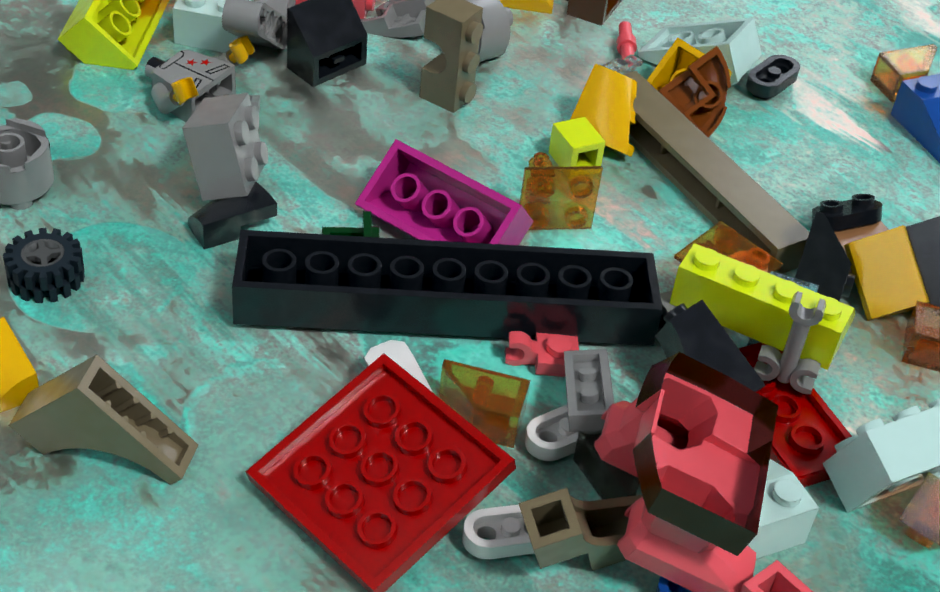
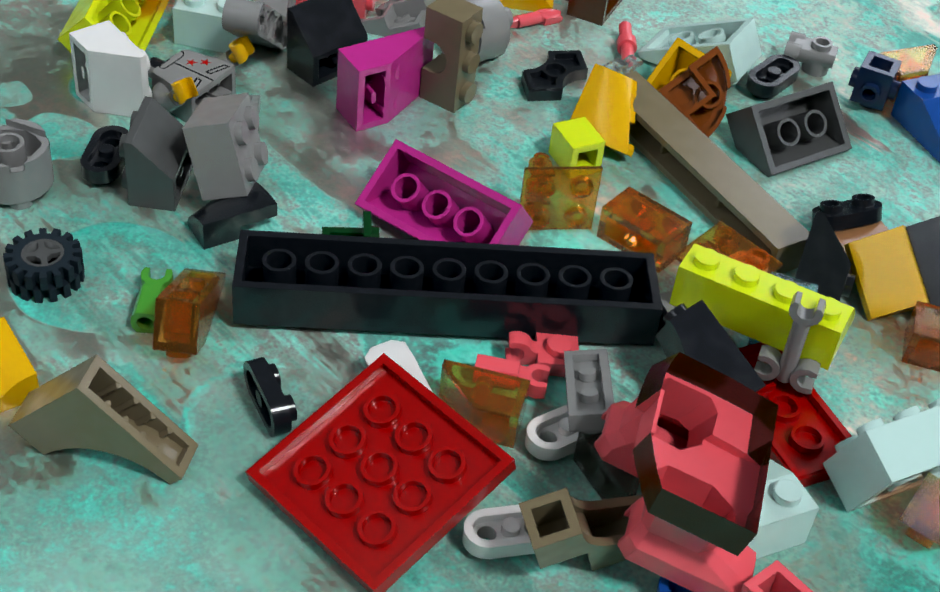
none -> white slope [69,20,152,117]
none -> black plate [80,125,128,185]
none -> dark grey slope [119,96,193,211]
none -> bright green bar [130,267,174,334]
none -> clear orange slope [152,268,226,358]
none -> black plate [243,357,297,437]
none -> dark pink slope [336,27,434,132]
none -> coral bar [472,354,550,399]
none -> coral piece [510,8,563,28]
none -> black tile [521,50,588,101]
none -> clear orange brick [597,186,693,273]
none -> dark grey slope [726,81,852,177]
none -> light grey plate [783,31,839,77]
none -> dark blue brick [848,51,902,111]

